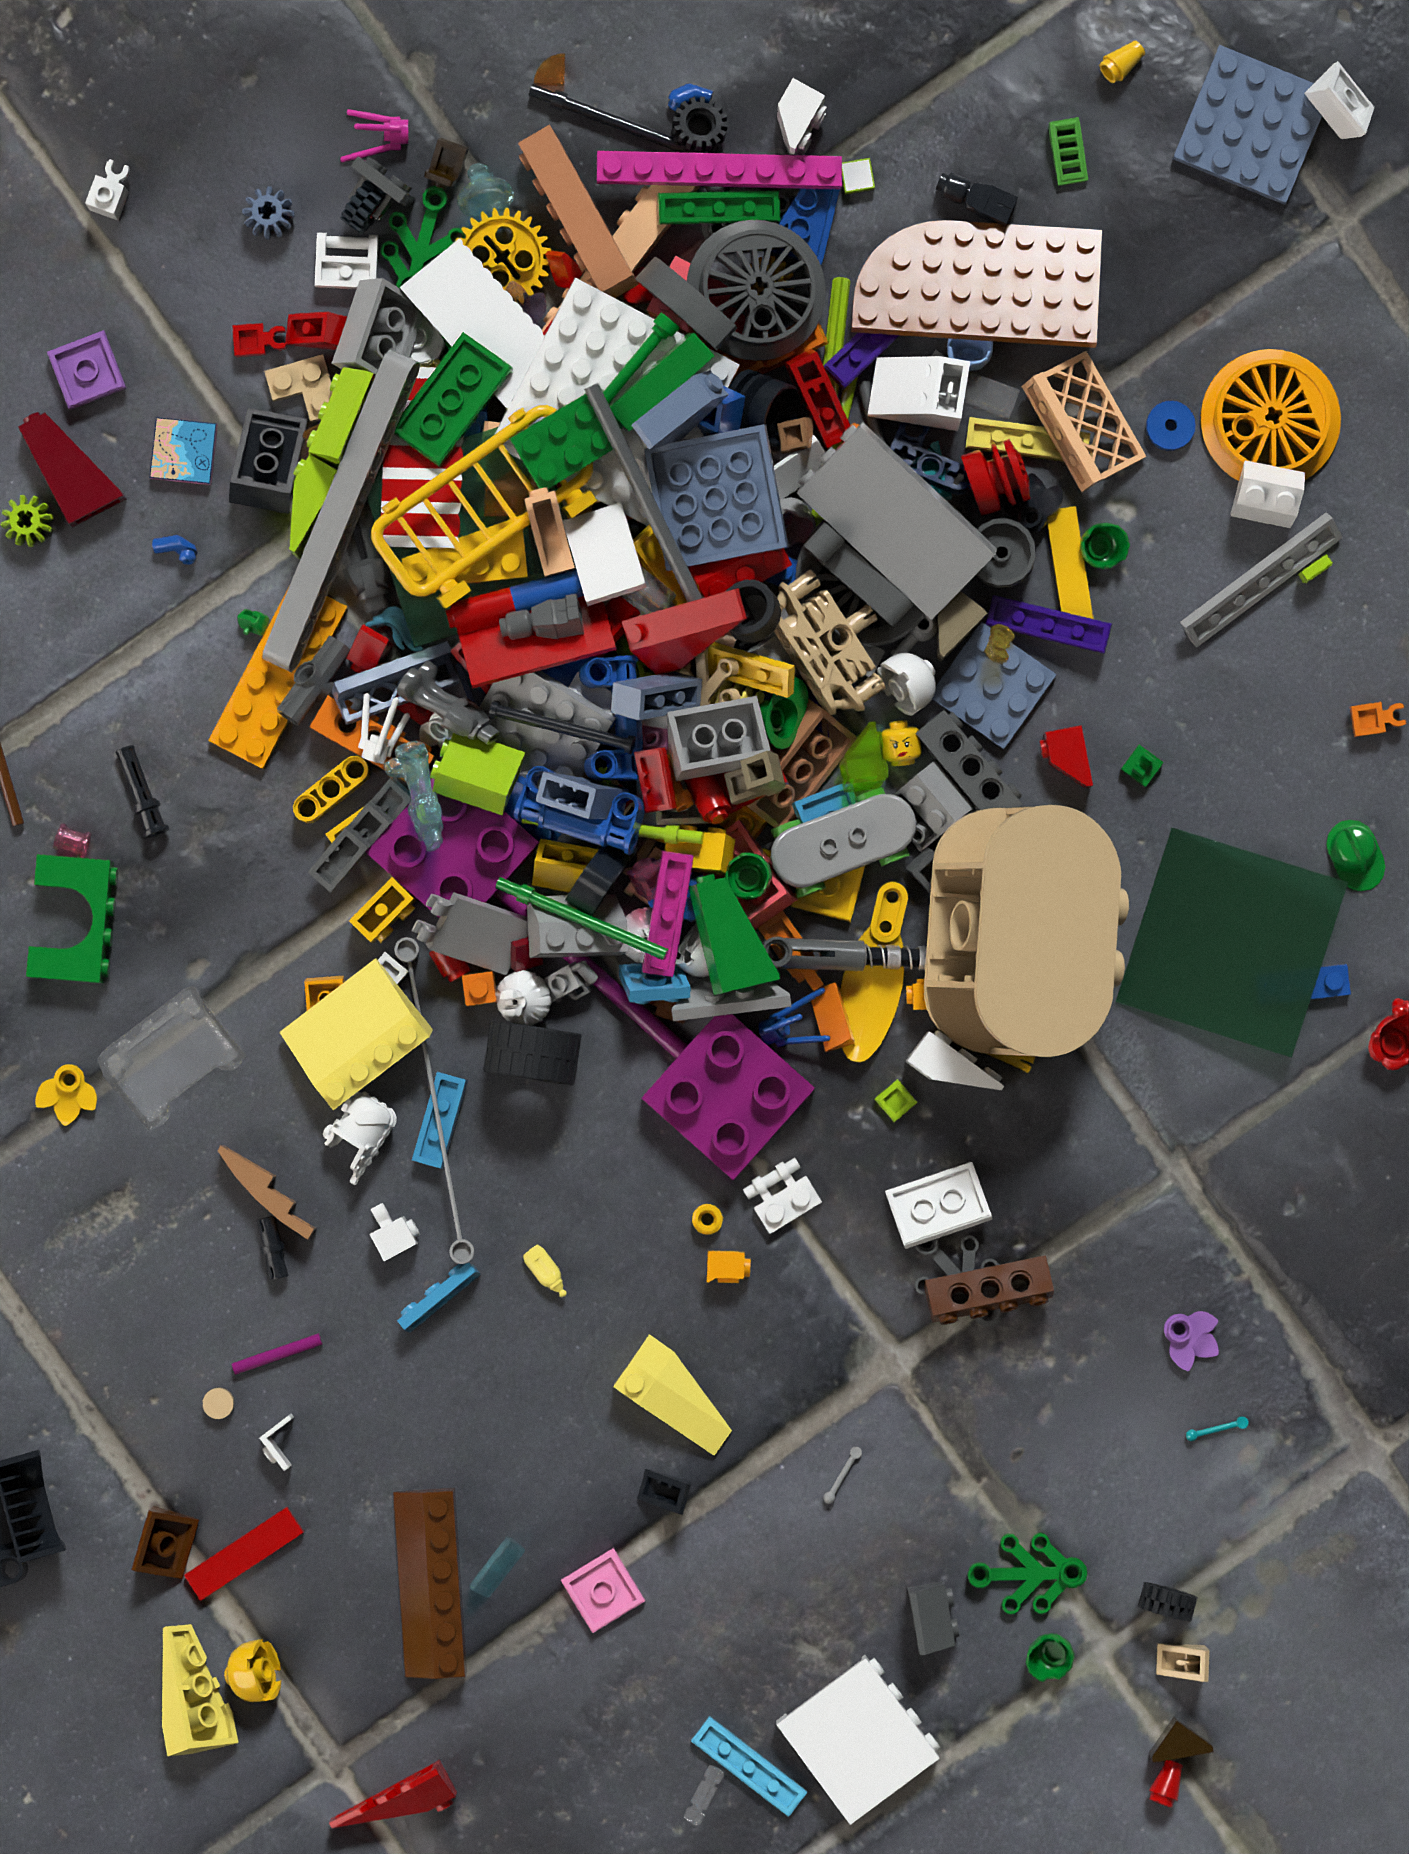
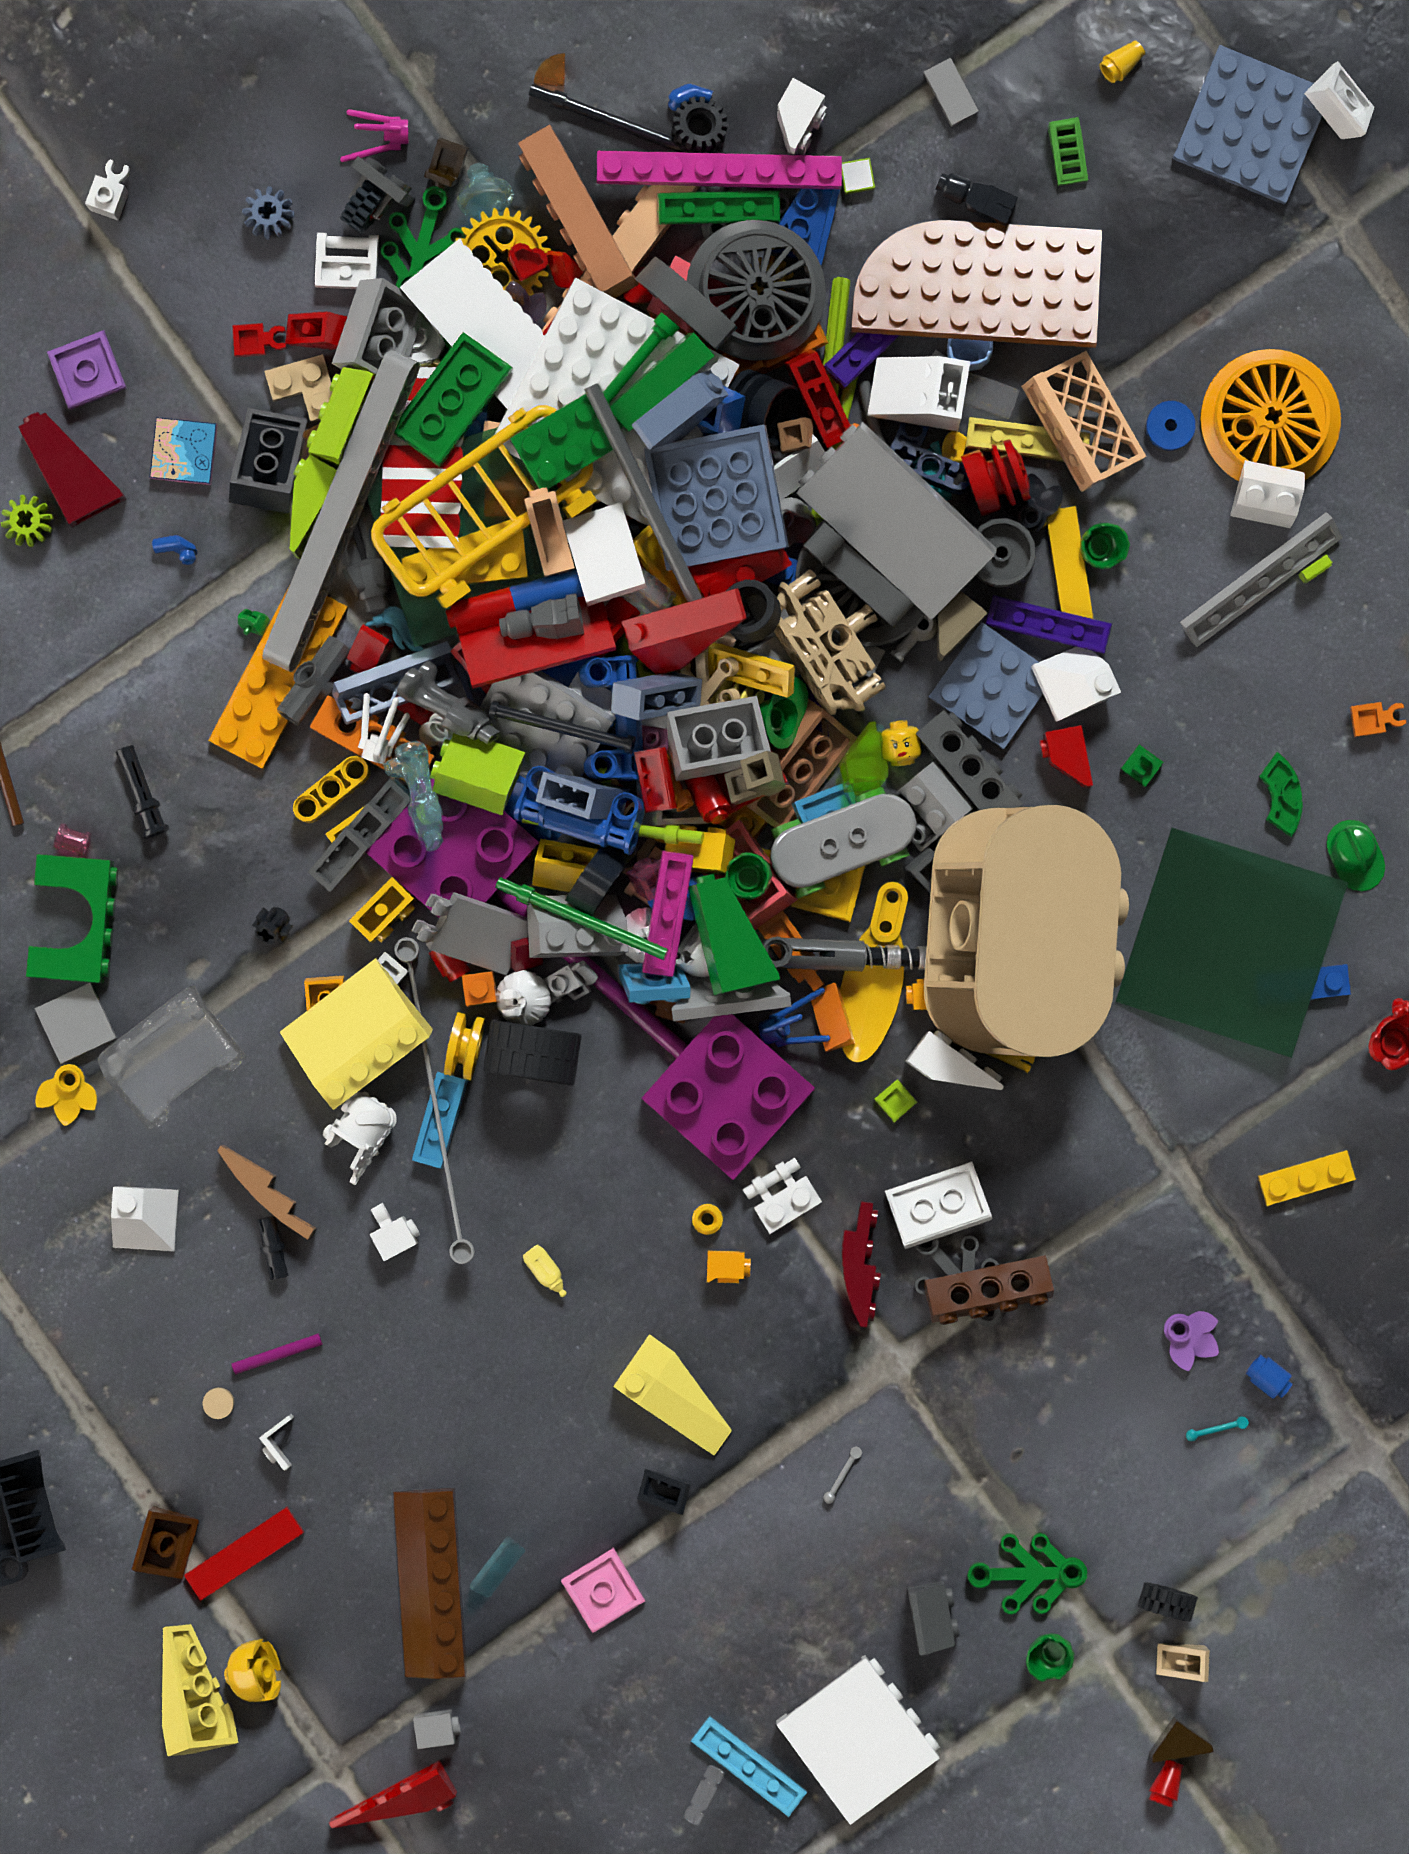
dark azure plate [397,1262,481,1333] -> none
white cylinder [877,653,936,716] -> none
clear yellow piece [984,624,1015,664] -> none
none -> light grey tile [35,983,117,1064]
none -> white slope [111,1186,179,1251]
none -> black gear [252,907,293,944]
none -> light grey brick [413,1709,460,1749]
none -> yellow wheel [444,1012,485,1080]
none -> red tile [508,243,548,282]
none -> dark red slope [842,1201,881,1327]
none -> light grey tile [923,58,979,127]
none -> yellow piece [942,431,967,463]
none -> white slope [1031,647,1121,722]
none -> blue brick [1245,1354,1292,1399]
none -> yellow plate [1258,1150,1356,1206]
none -> green tile [1259,752,1303,837]

